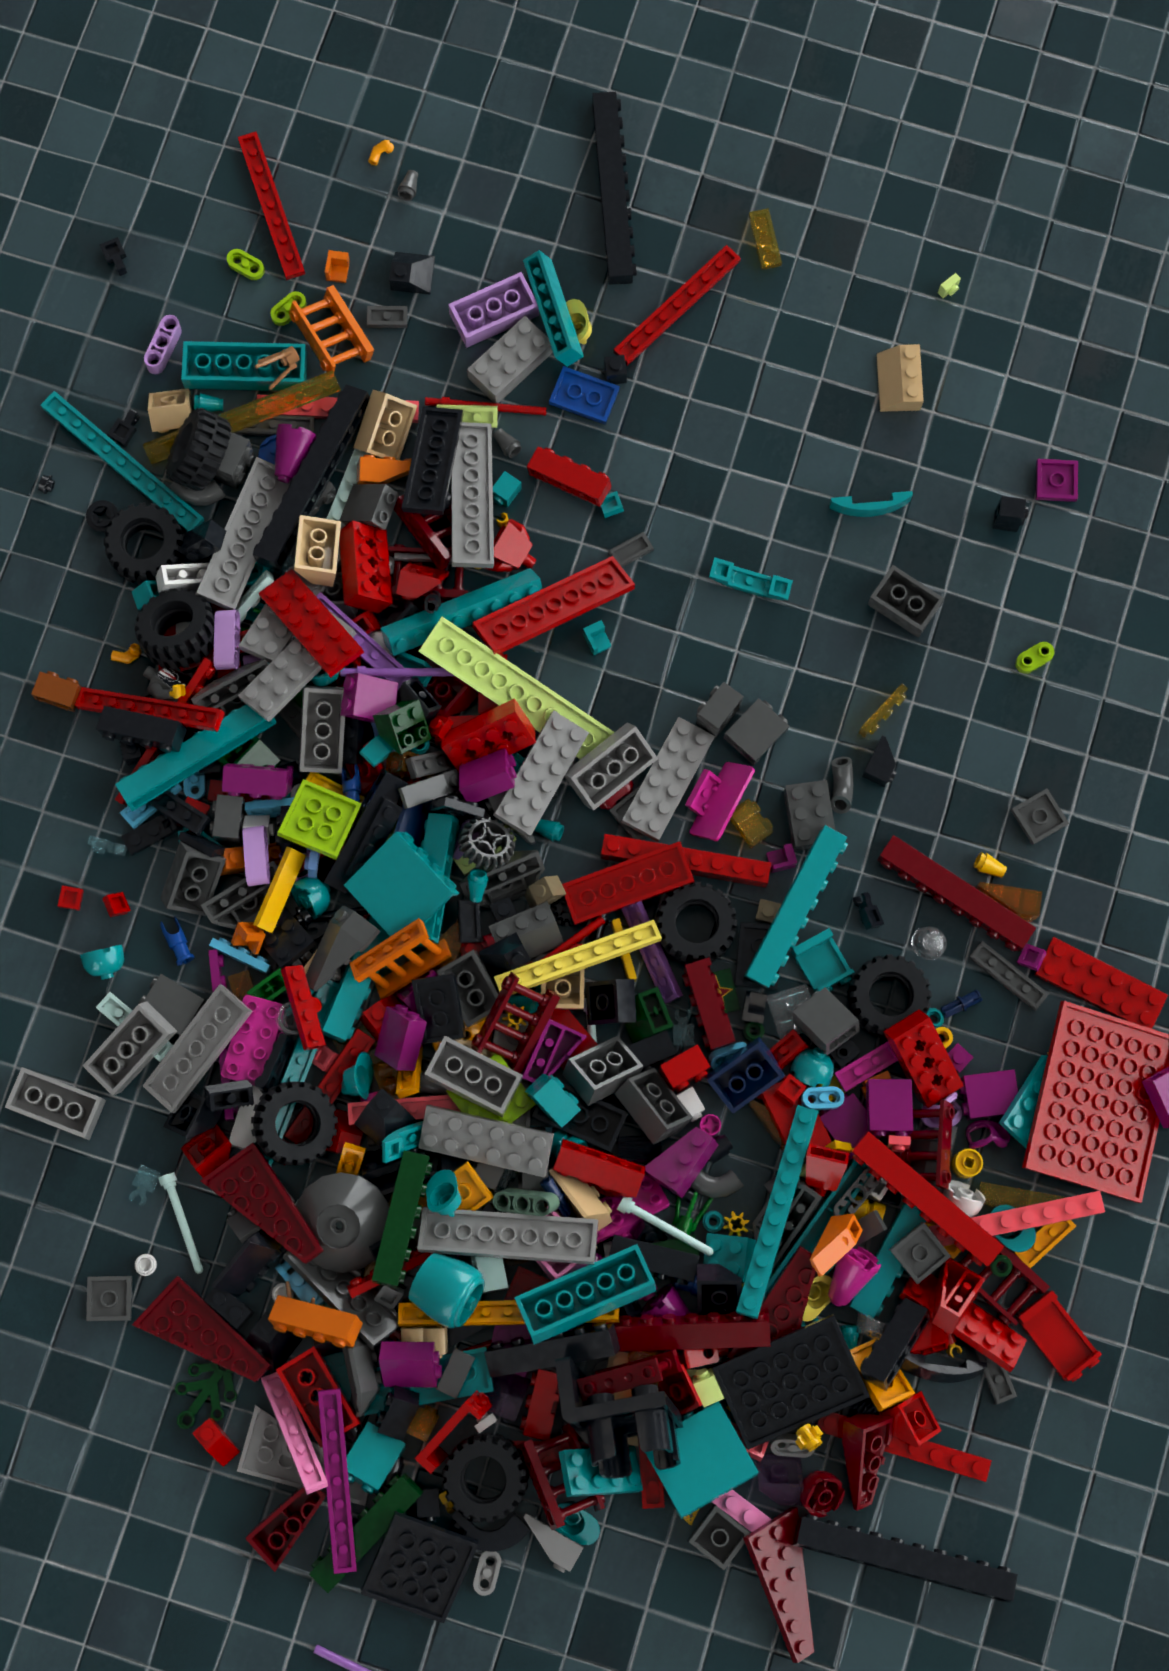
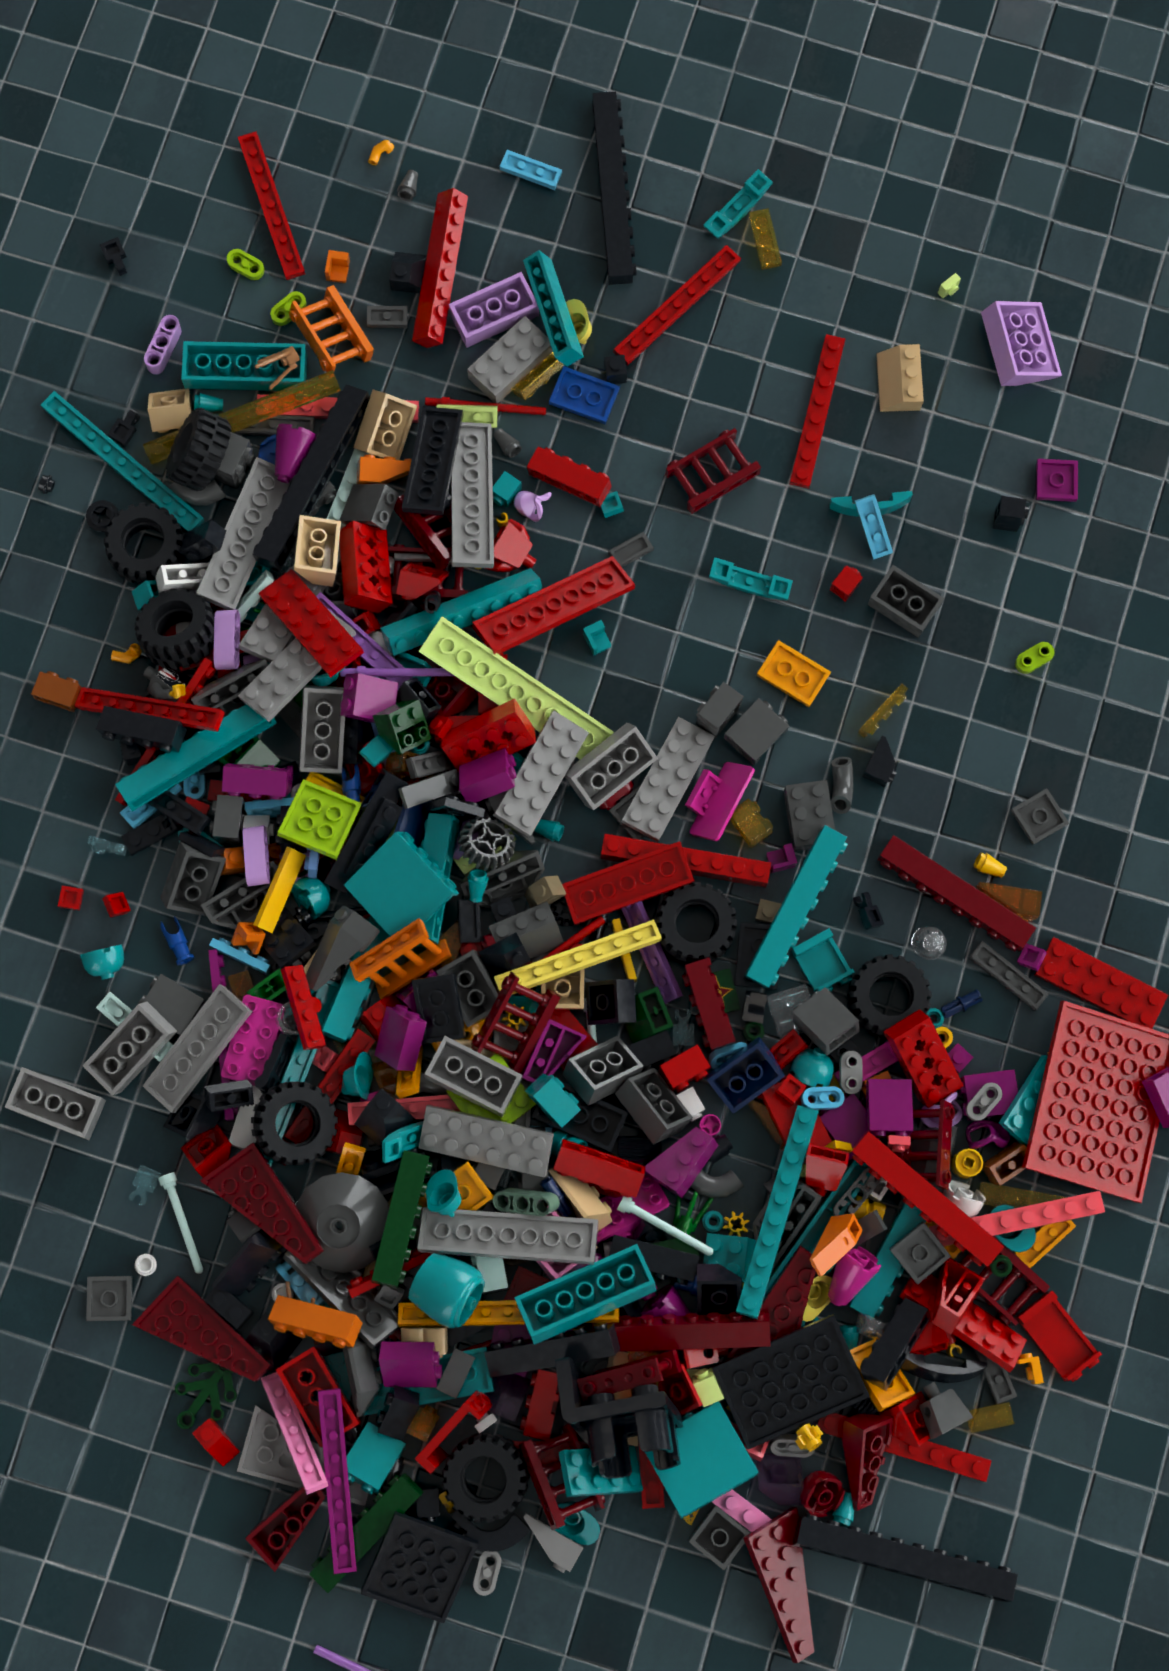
none -> red brick [412,188,468,348]
none -> medium azure plate [500,150,562,190]
none -> clear yellow plate [512,352,564,400]
none -> lavender piece [514,491,552,522]
none -> dark red fence [665,428,761,514]
none -> teal slope [703,169,773,239]
none -> light orange plate [756,640,831,707]
none -> red plate [789,334,845,489]
none -> red brick [830,565,863,602]
none -> teal cone [832,1492,854,1527]
none -> light grey plate [839,1051,862,1094]
none -> medium azure plate [855,494,893,559]
none -> dark grey torso [919,1381,973,1440]
none -> light grey plate [966,1083,1002,1121]
none -> clear yellow plate [968,1402,1014,1433]
none -> lavender slope [981,301,1062,386]
none -> dark orange brick [982,1142,1026,1186]
none -> light orange bracket [1016,1353,1044,1384]

